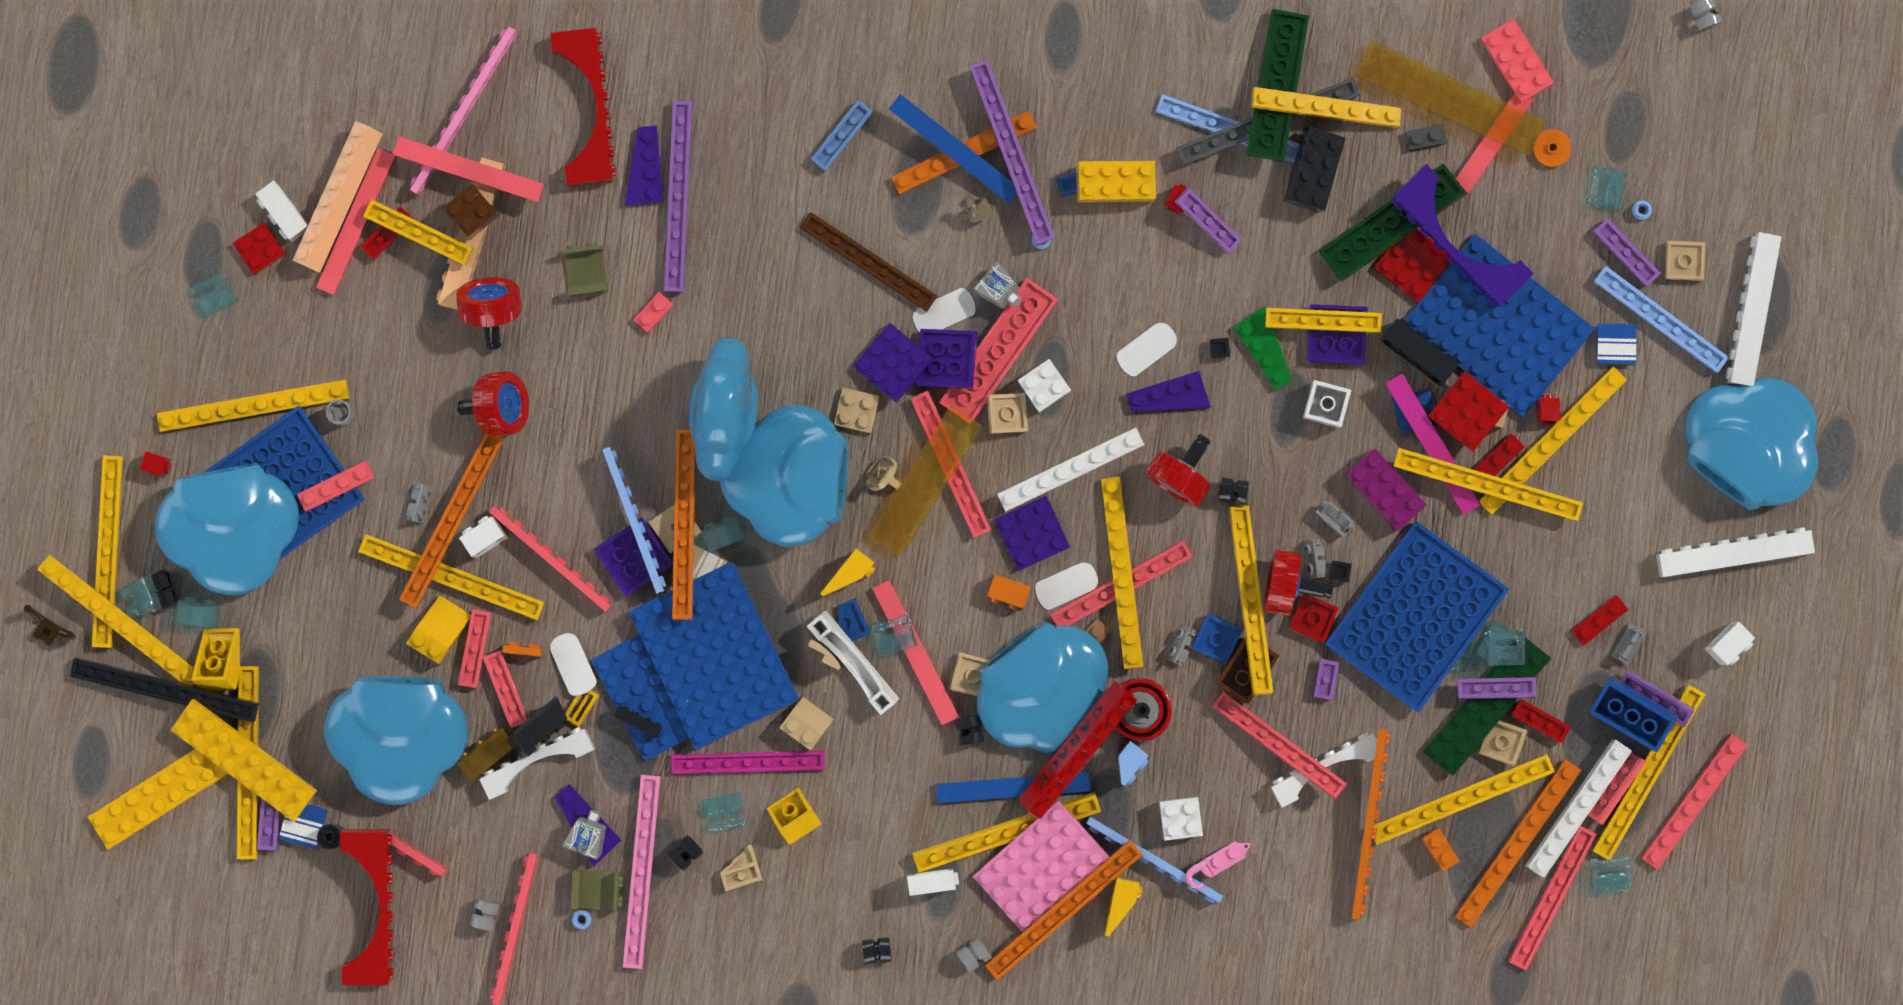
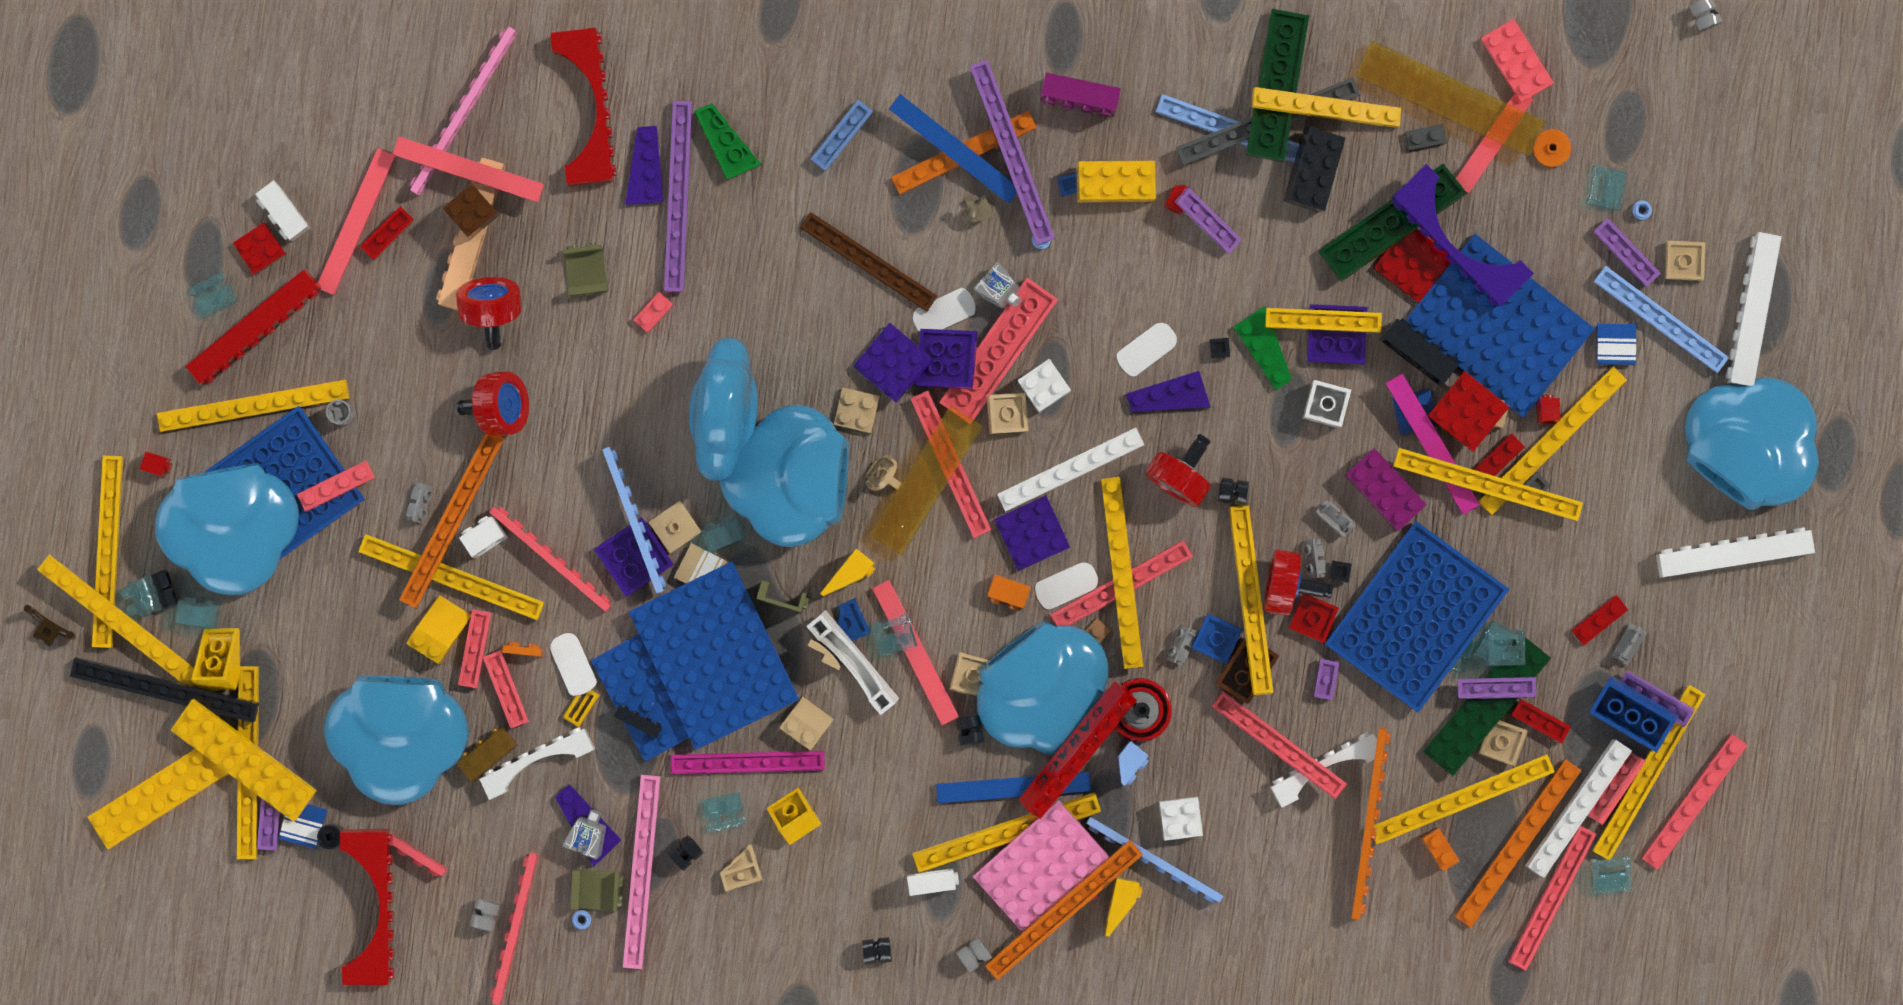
light nougat brick [292,121,382,273] -> none
yellow plate [363,199,474,266] -> none
black slope [506,696,567,758] -> none
orange plate [672,430,696,620] -> none
bright pink plate [1186,841,1251,889] -> none
white brick [1705,622,1755,665] -> none
none -> red brick [185,269,322,385]
none -> green wing [694,103,762,181]
none -> olive panel [756,580,810,613]
none -> magenta brick [1040,72,1121,118]
none -> dark grey plate [1524,472,1551,491]

